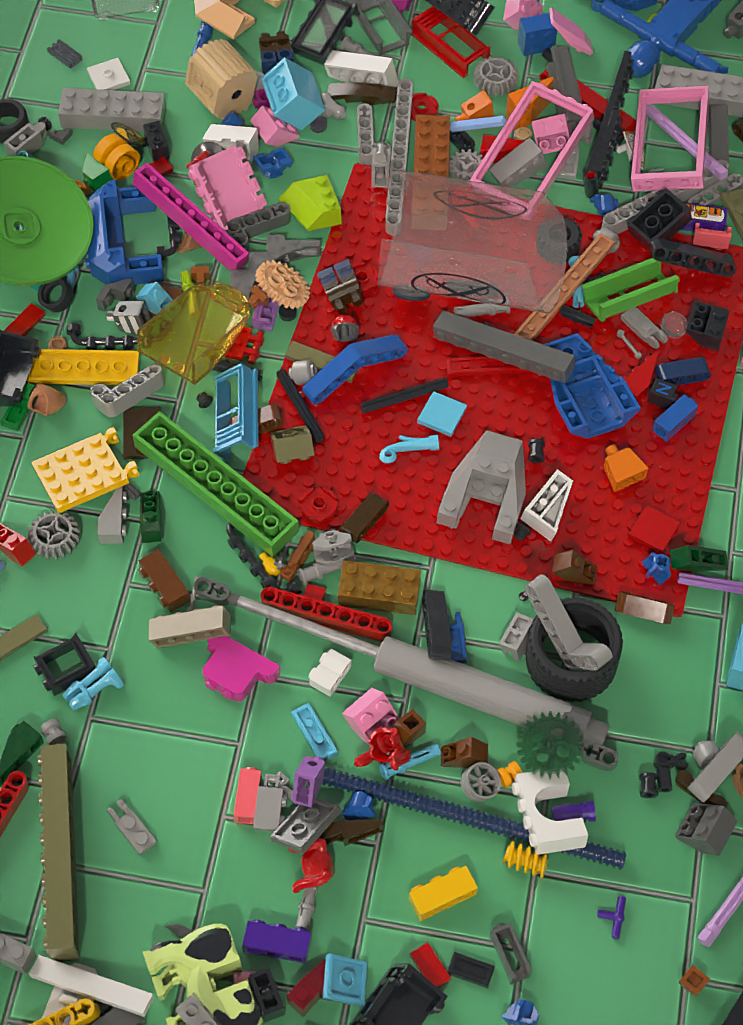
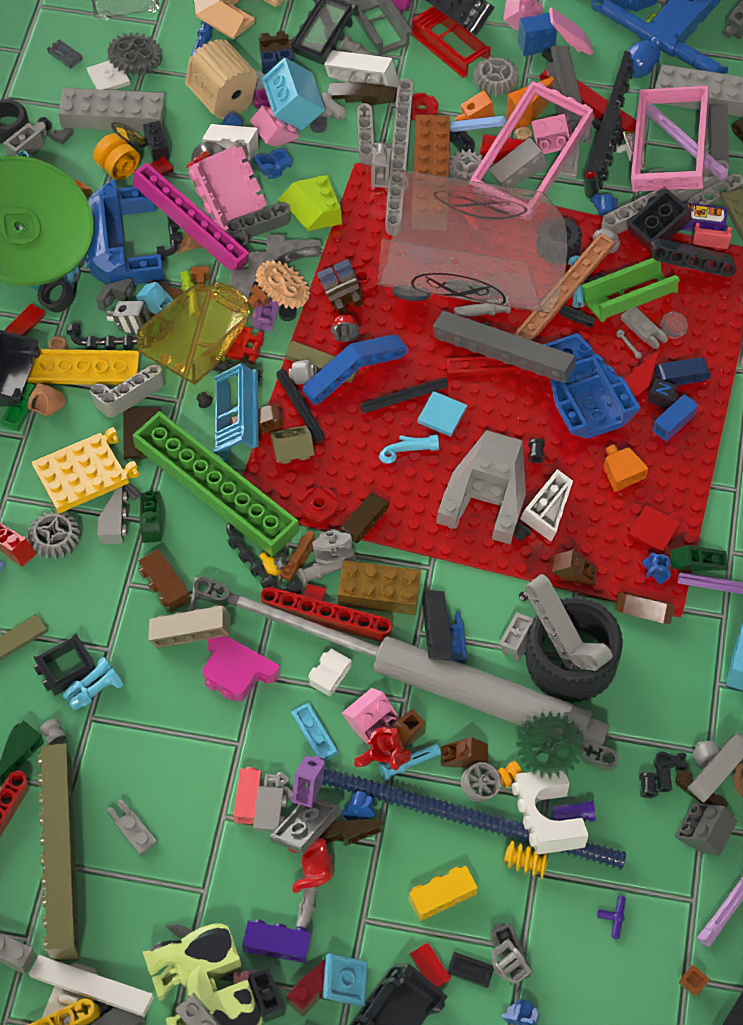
green slope [82,154,112,192] -> none
black slope [686,301,730,351] -> none
none -> dark grey gear [108,32,162,76]
none -> light grey piece [491,939,532,984]

